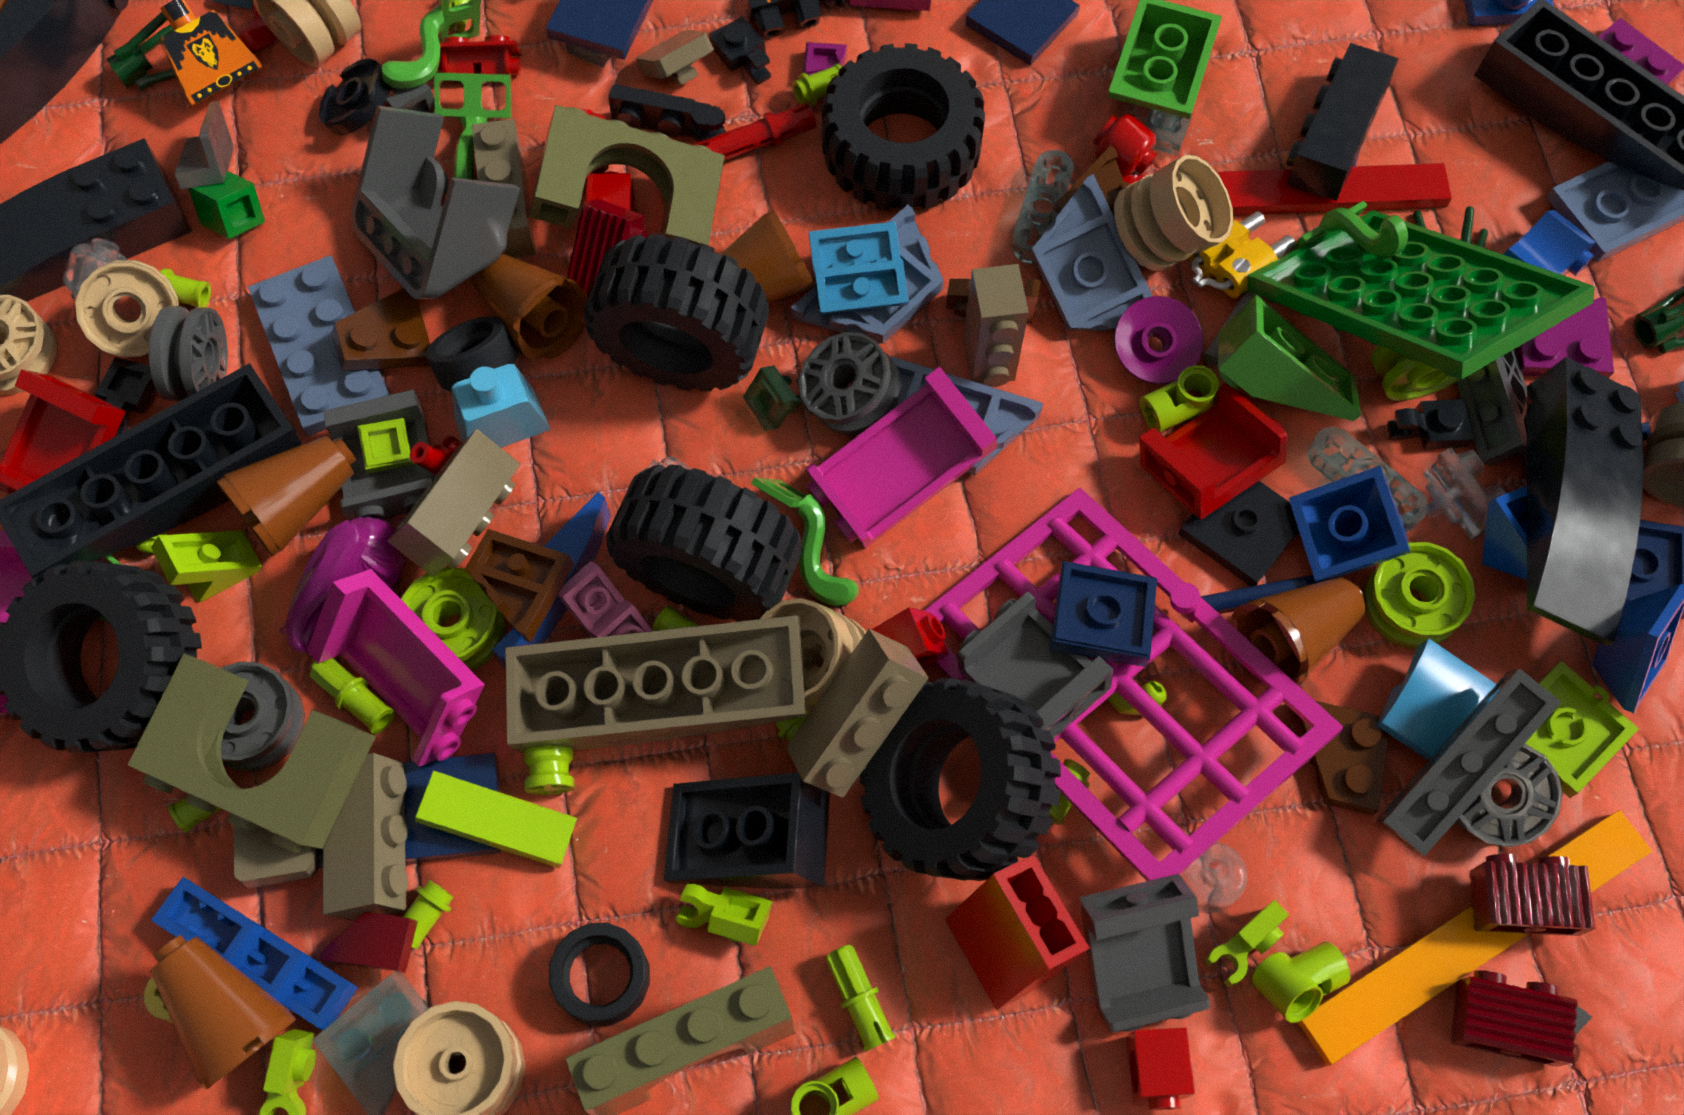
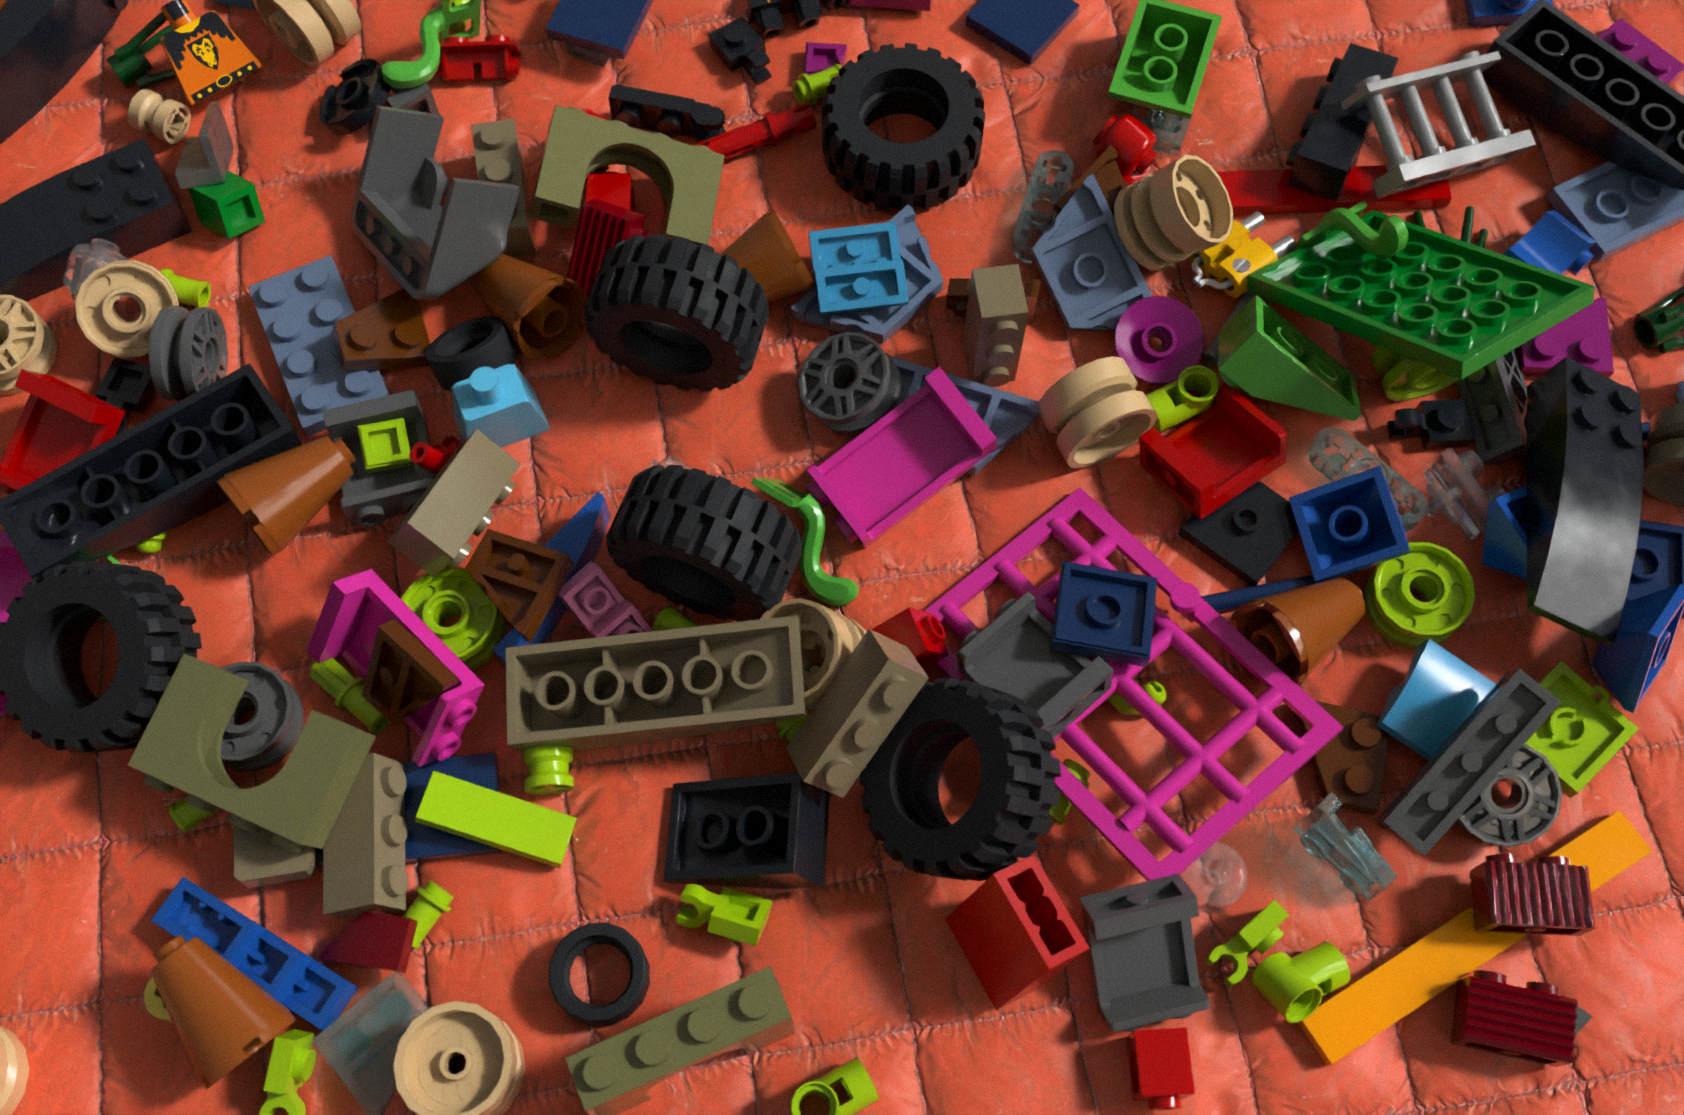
lime slope [151,530,262,602] -> none
red arm [237,4,276,53] -> none
magenta hair [280,516,408,654] -> none
bright green piece [434,73,512,180] -> none
dark tan piece [636,30,713,85] -> none
tile [743,365,803,431] -> none
lime axle [826,945,896,1052] -> none
none -> tan wheel [128,89,191,144]
none -> reddish brown wing [362,619,459,725]
none -> tan wheel [1037,356,1158,468]
none -> clear light blue wing [1293,792,1397,900]
none -> light grey fence [1341,51,1536,198]

